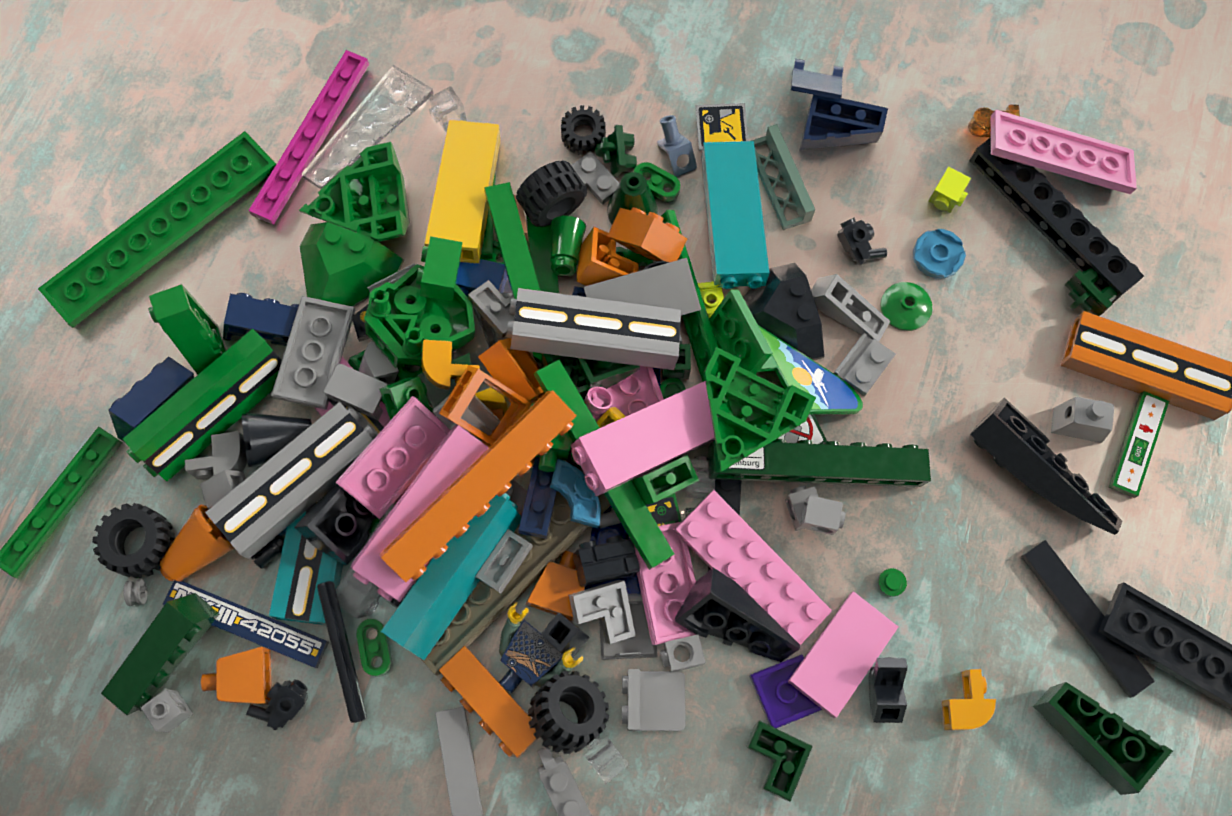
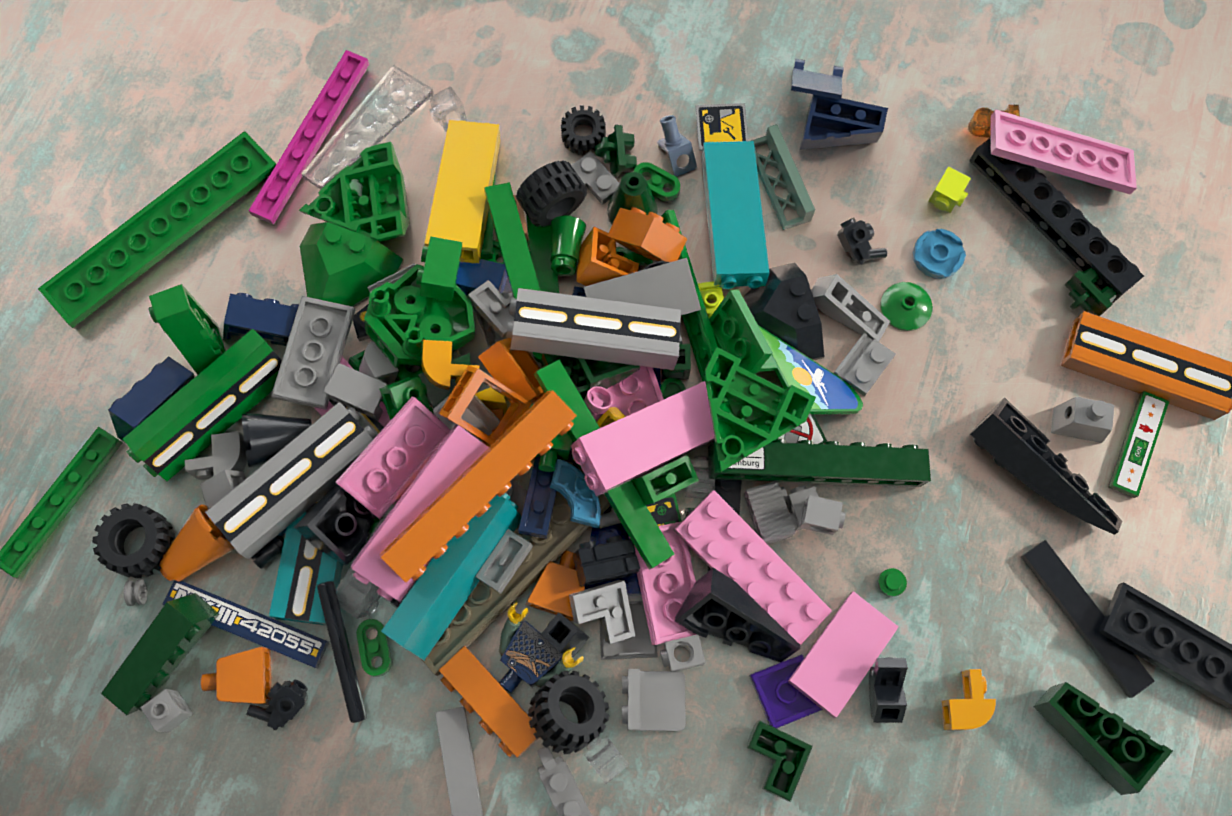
none -> light grey brick [744,481,798,544]

